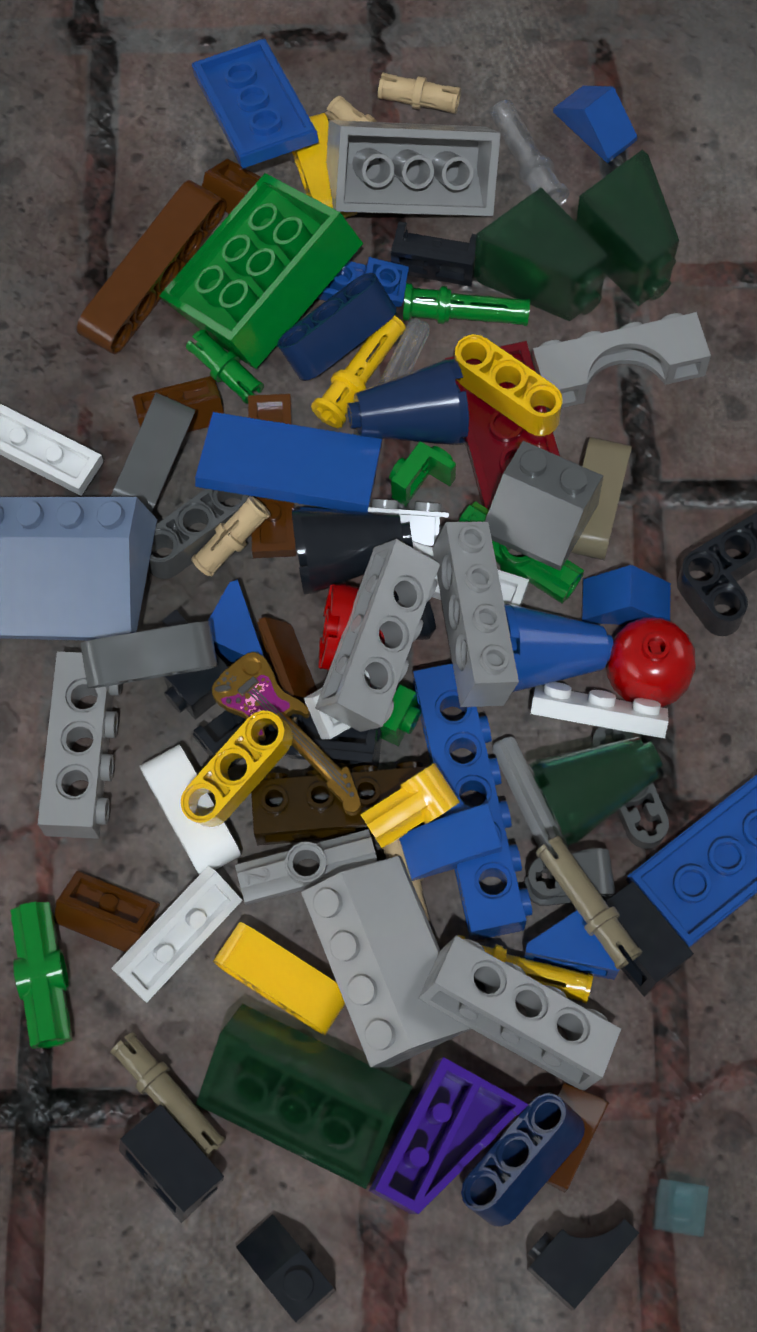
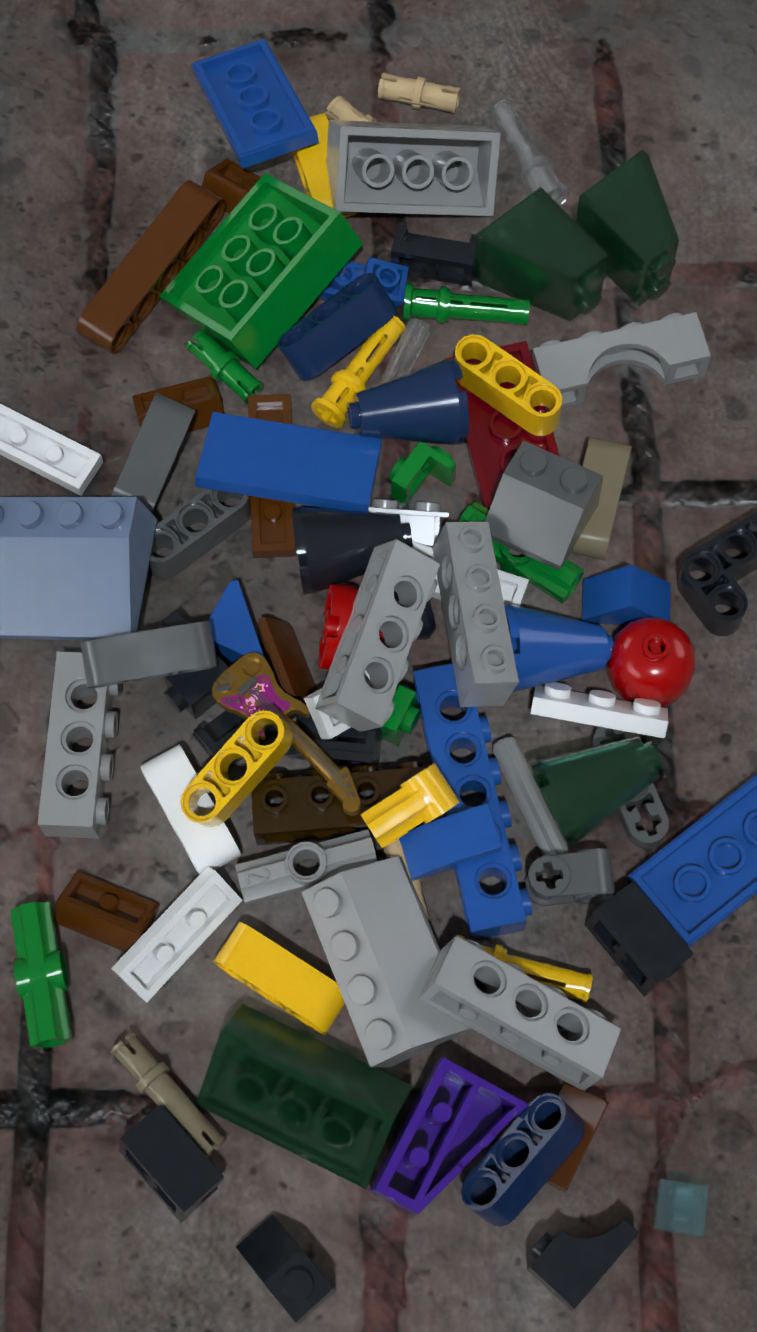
tan pin [191,496,270,577] -> none
blue slope [524,910,619,980] -> none
dark tan pin [536,836,643,969] -> none
blue slope [553,85,637,164] -> none

